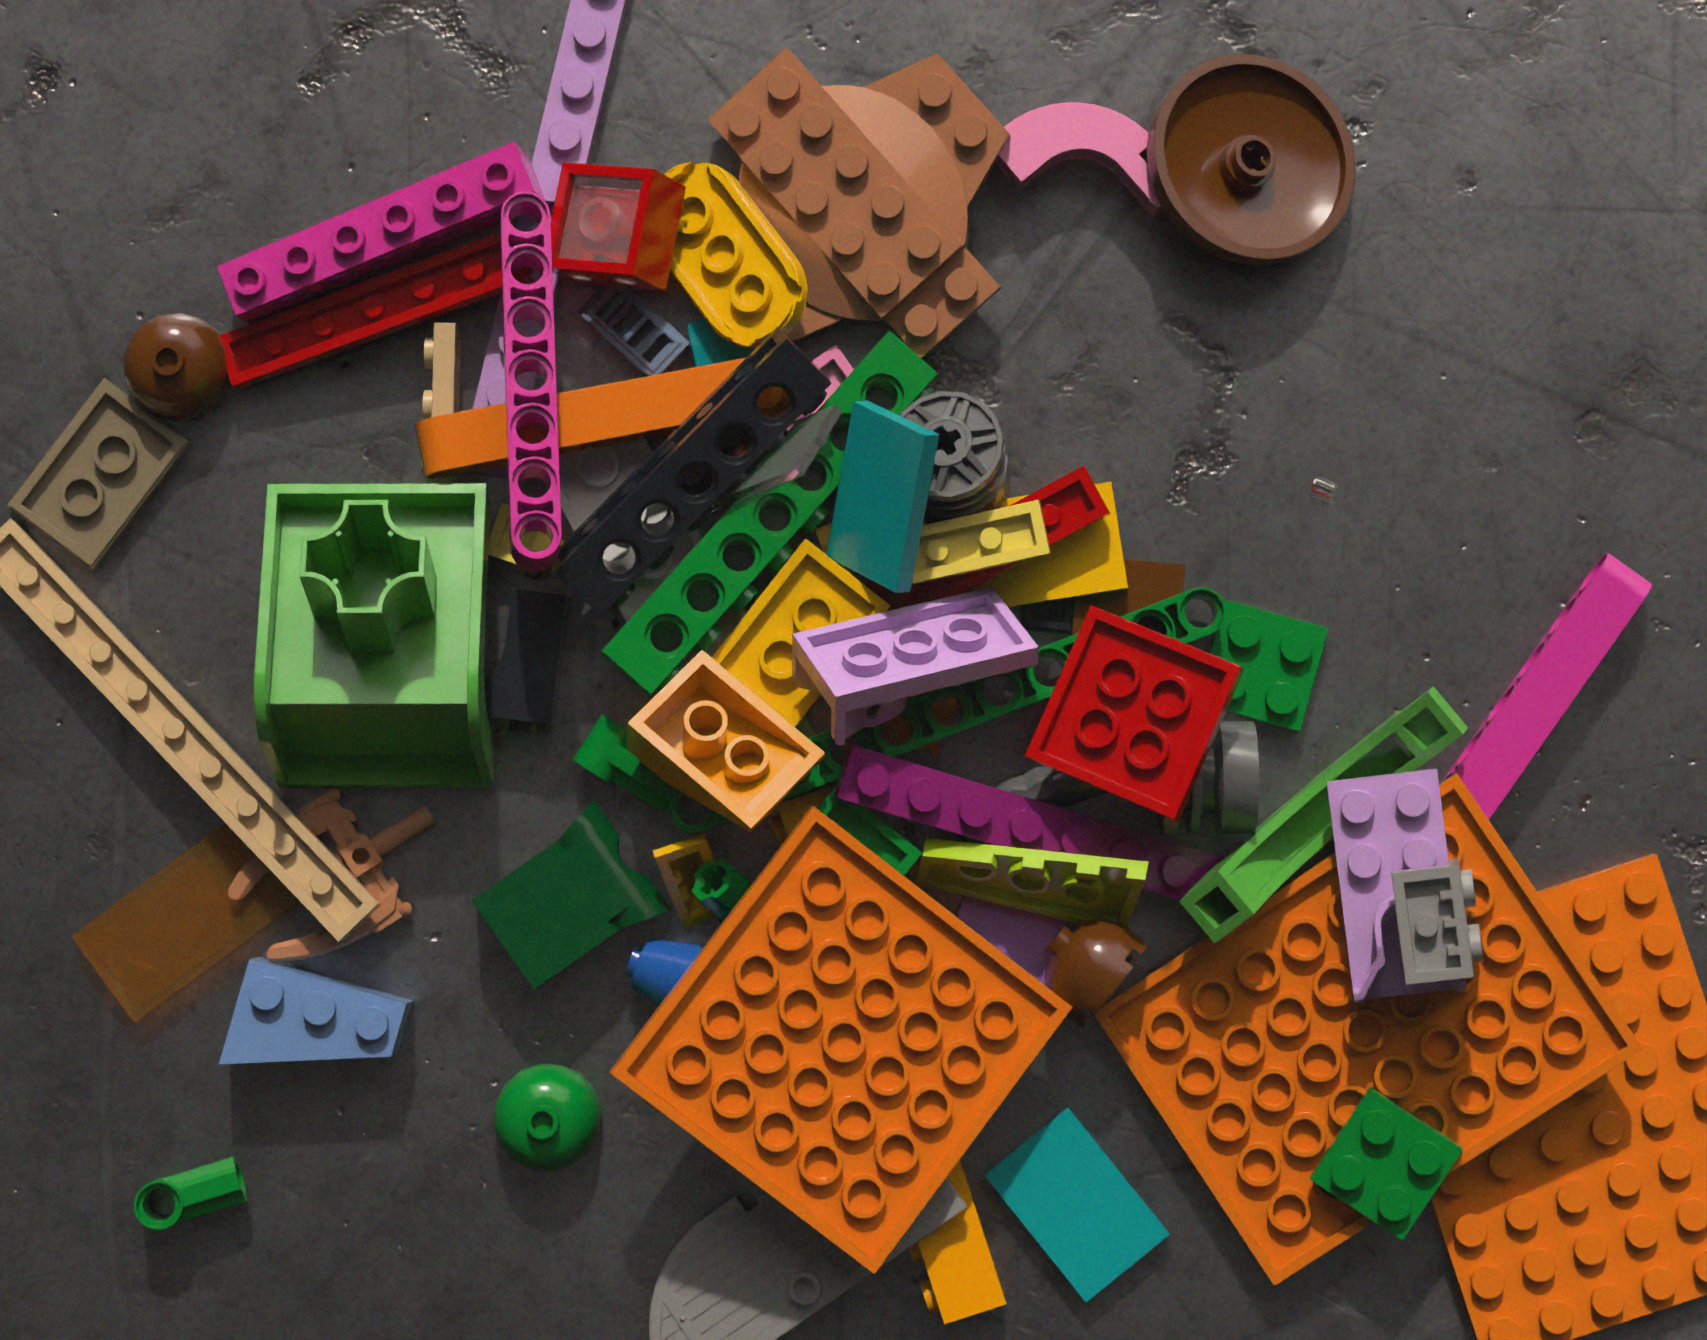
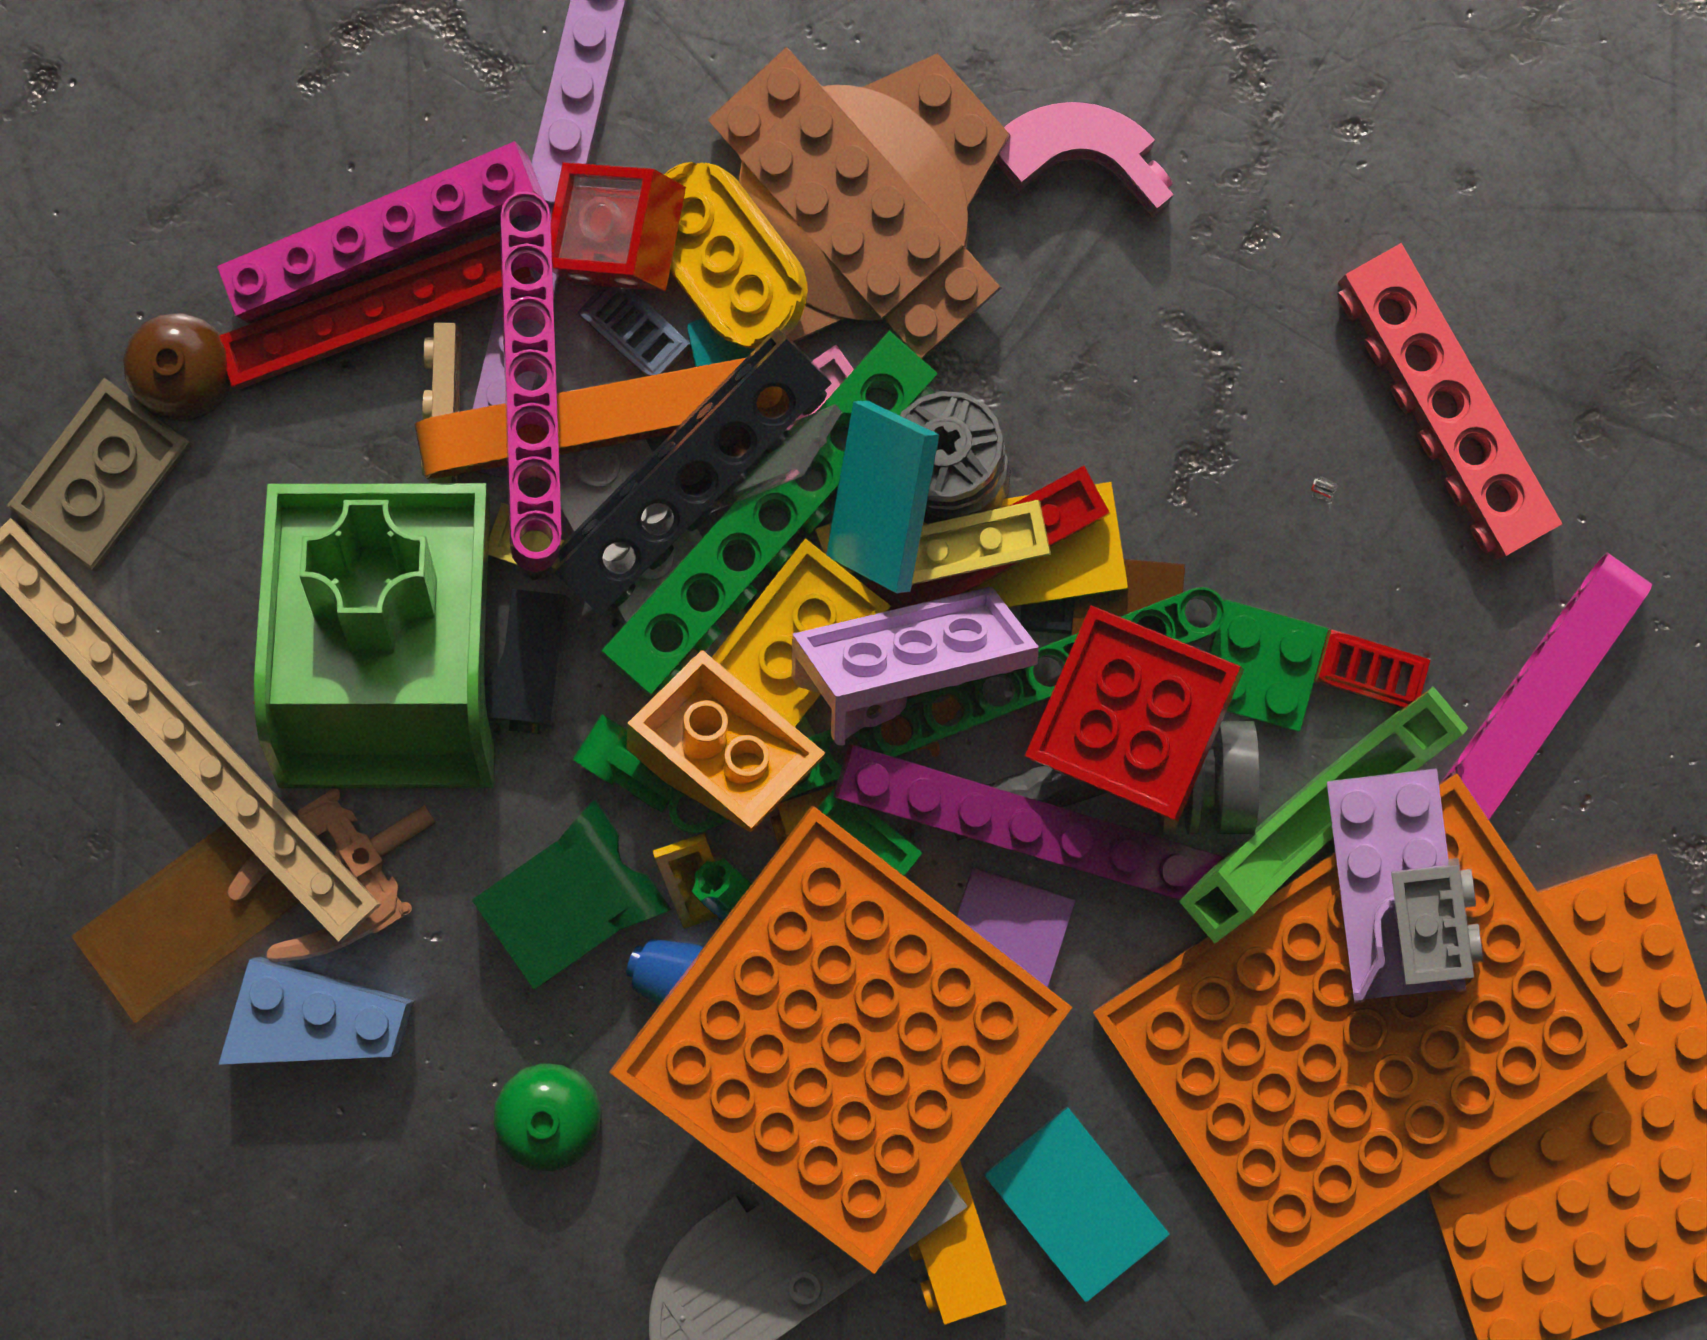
green piece [134,1156,248,1230] -> none
lime wing [914,838,1149,927] -> none
reddish brown cylinder [1044,918,1148,1028] -> none
reddish brown dish [1147,54,1356,266] -> none
green plate [1310,1086,1463,1241] -> none
none -> red slope [1314,629,1431,708]
none -> coral brick [1337,243,1563,560]

